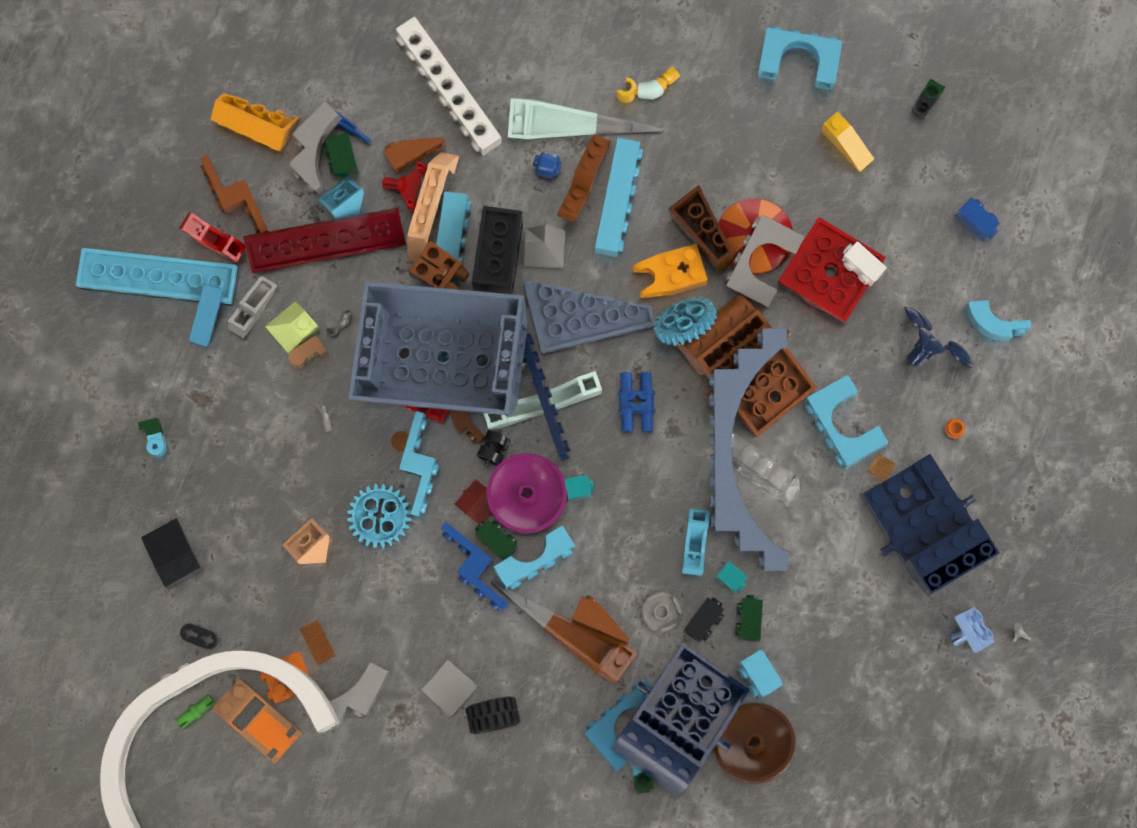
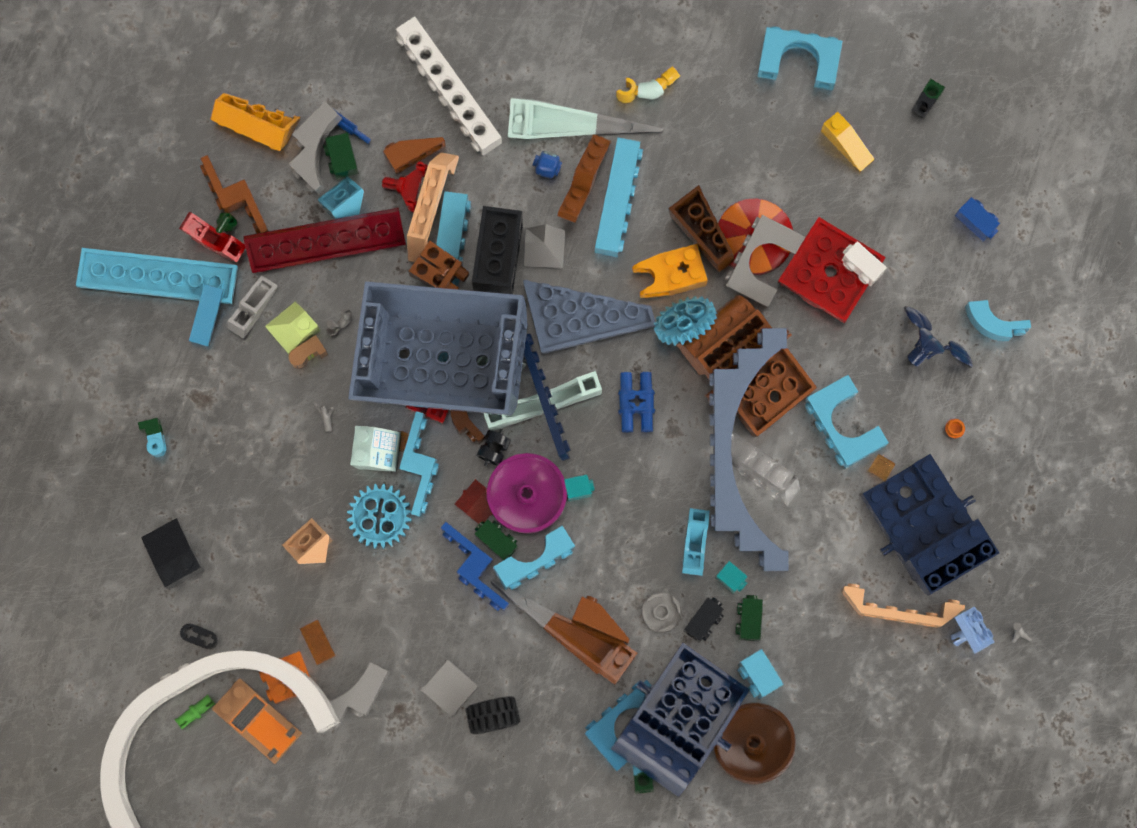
none -> dark green plate [216,212,237,233]
none -> light aqua slope [350,426,401,472]
none -> light nougat slope [842,584,965,628]

